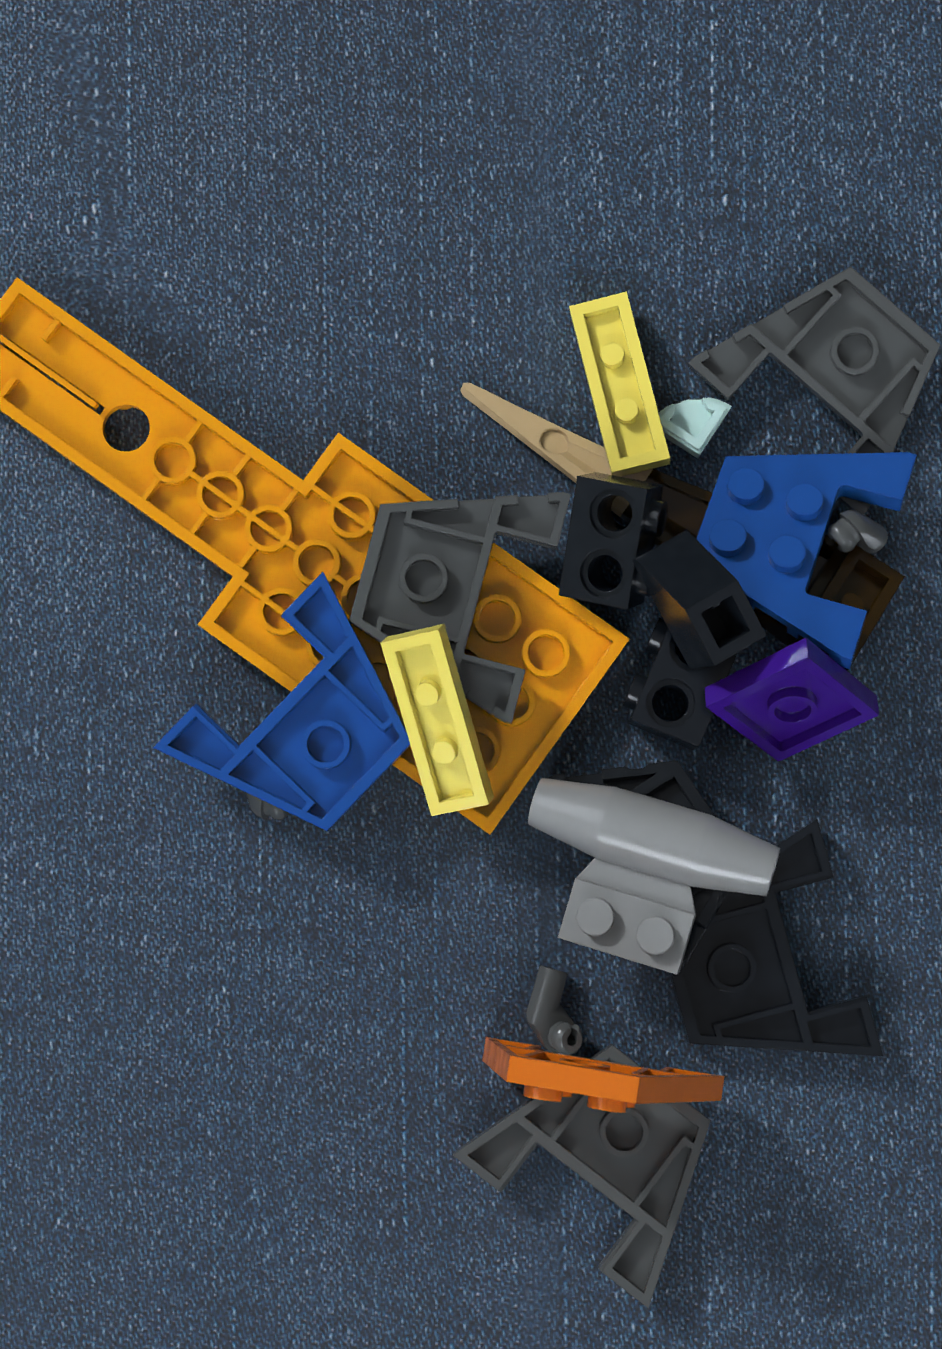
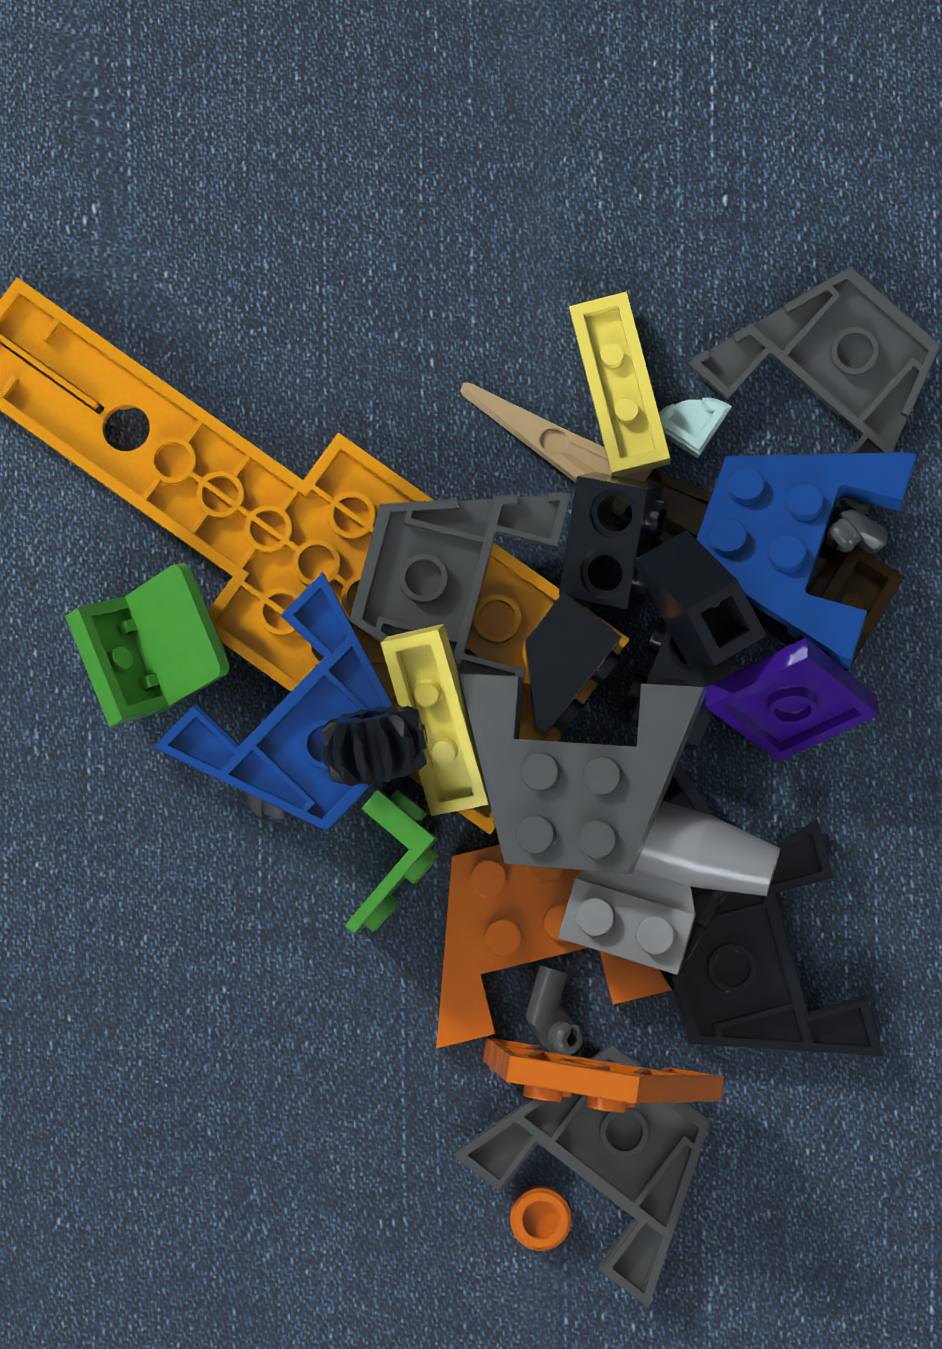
none -> bright green bracket [65,563,229,727]
none -> black gear [321,705,428,786]
none -> bright green bracket [345,789,439,934]
none -> orange wing [436,845,672,1049]
none -> dark grey wing [459,673,708,874]
none -> orange tile [510,1185,571,1251]
none -> black slope [525,592,622,738]

